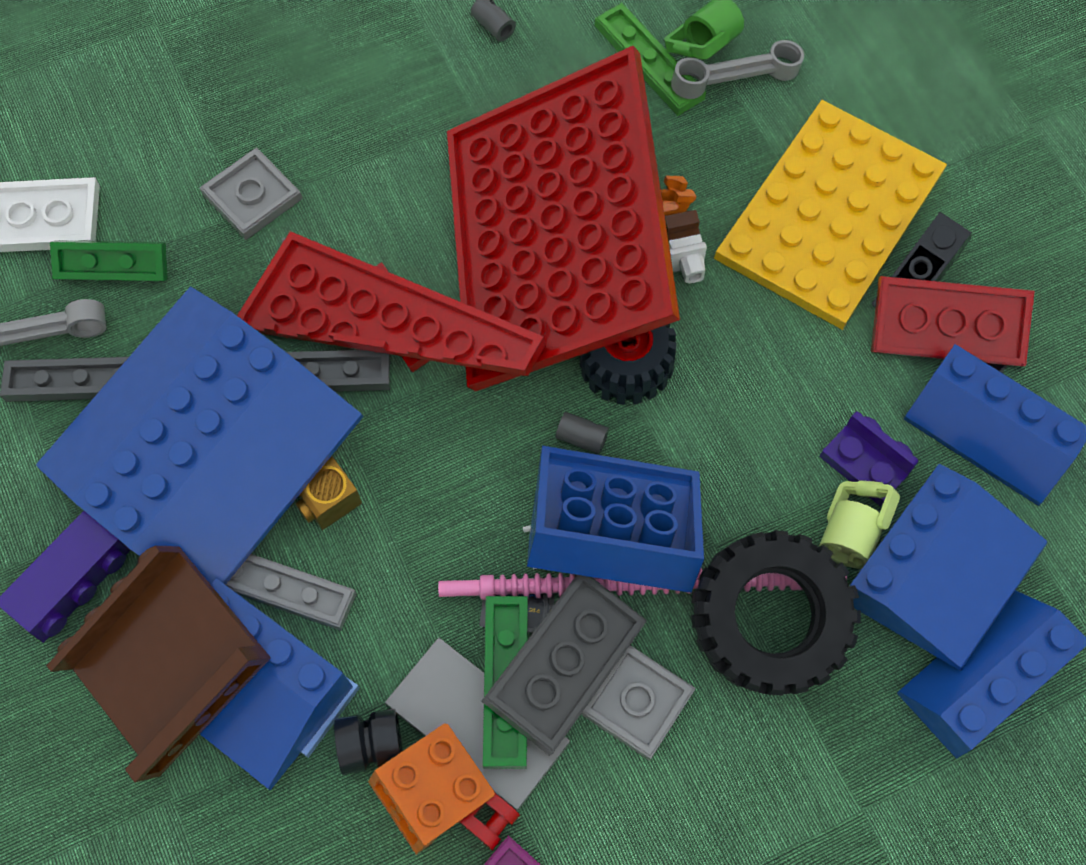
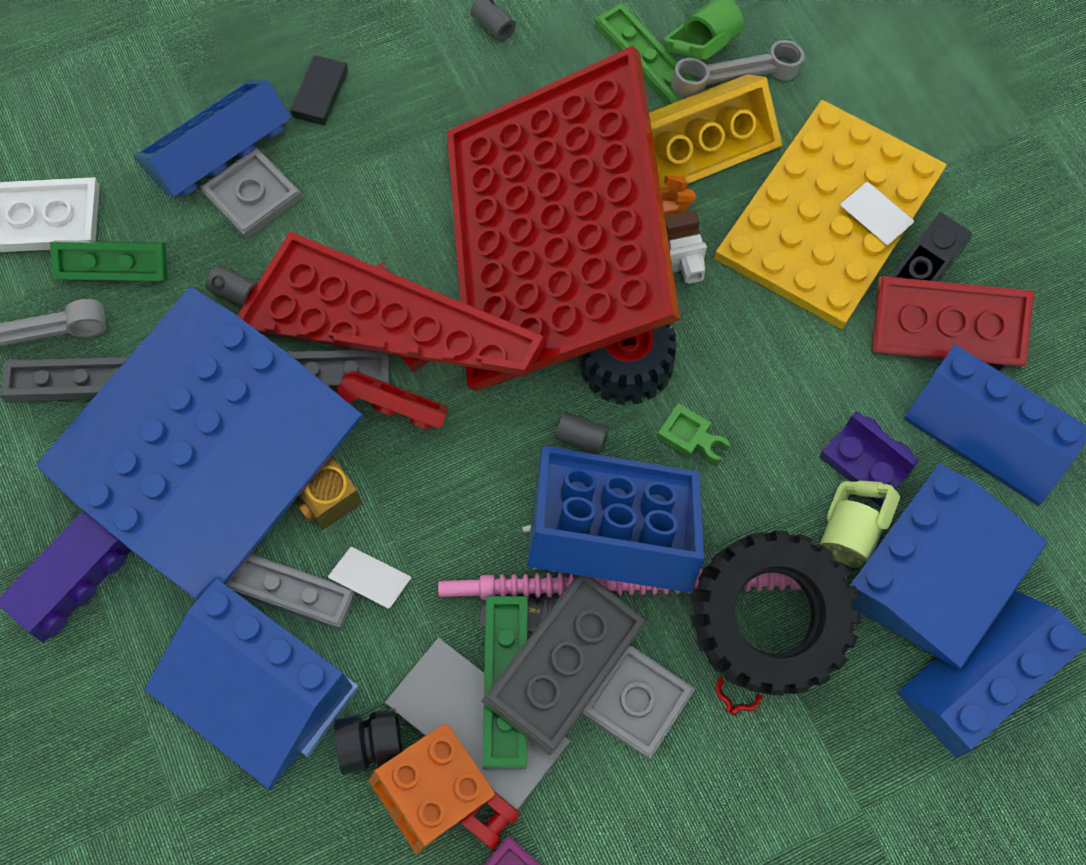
reddish brown panel [46,546,271,783] -> none
none -> blue slope [134,80,292,197]
none -> dark grey piece [206,265,257,307]
none -> black tile [290,55,348,125]
none -> white sticker [328,547,411,609]
none -> red plate [337,371,448,429]
none -> yellow slope [649,74,783,190]
none -> bright green plate [656,403,730,466]
none -> red piece [715,677,763,715]
none -> white sticker [840,182,914,245]

